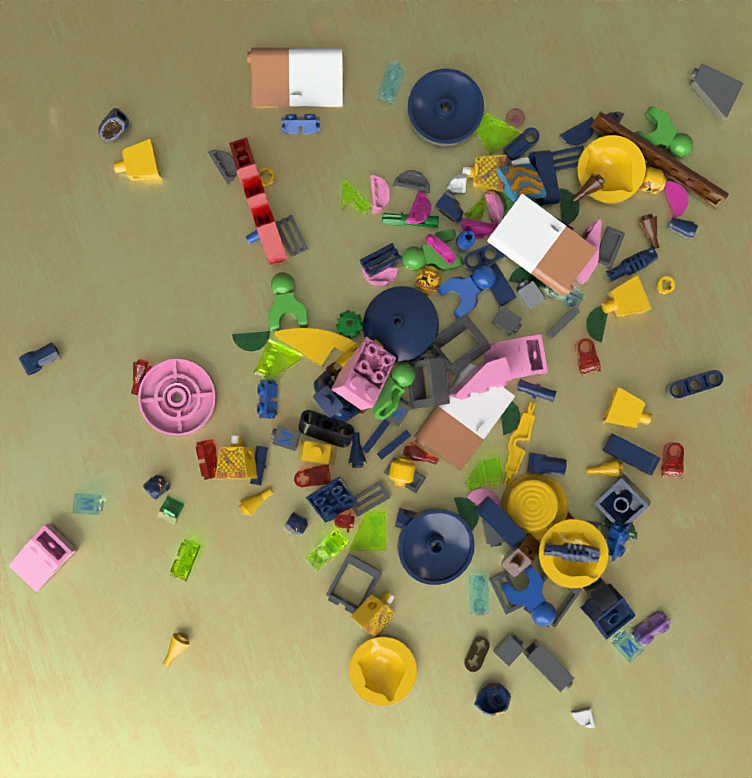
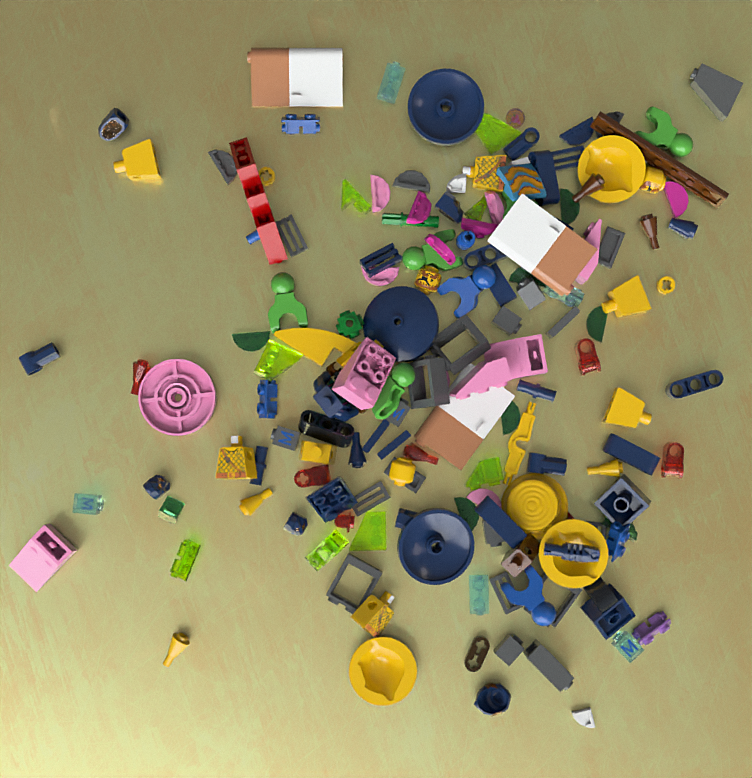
clear red hinge [195,439,218,480] -> none
dark blue hinge [606,247,658,282] -> none

